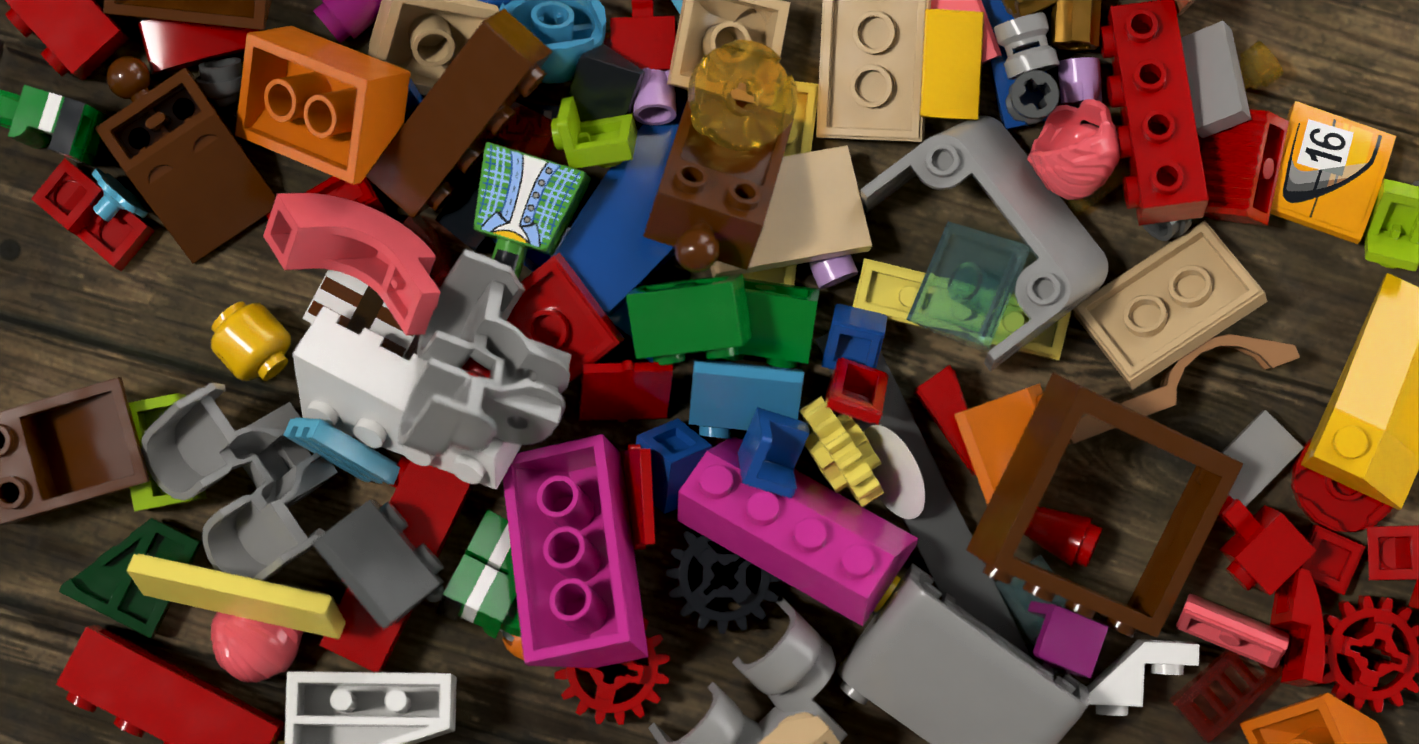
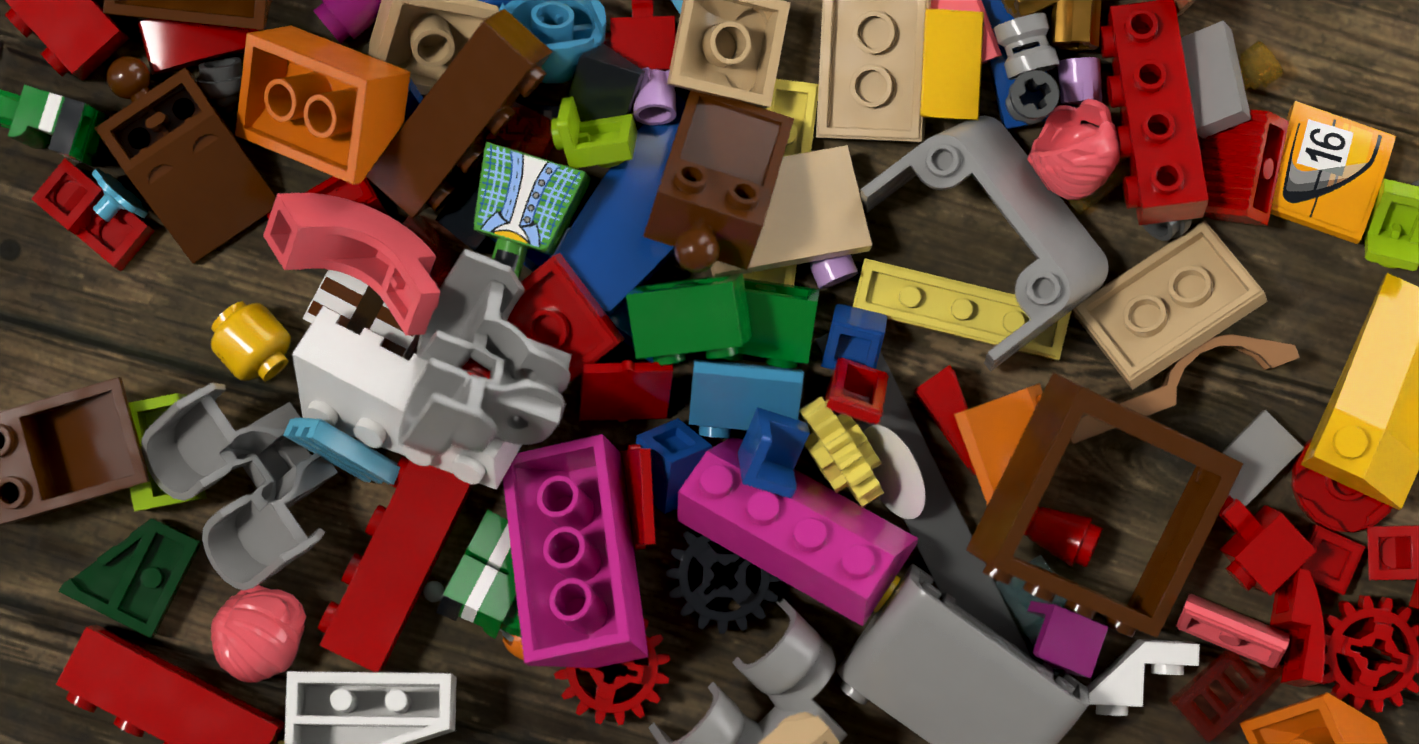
light yellow tile [127,554,346,639] -> none
dark grey slope [312,500,445,629] -> none
clear yellow plate [688,40,797,151] -> none
clear light blue slope [906,221,1031,352] -> none

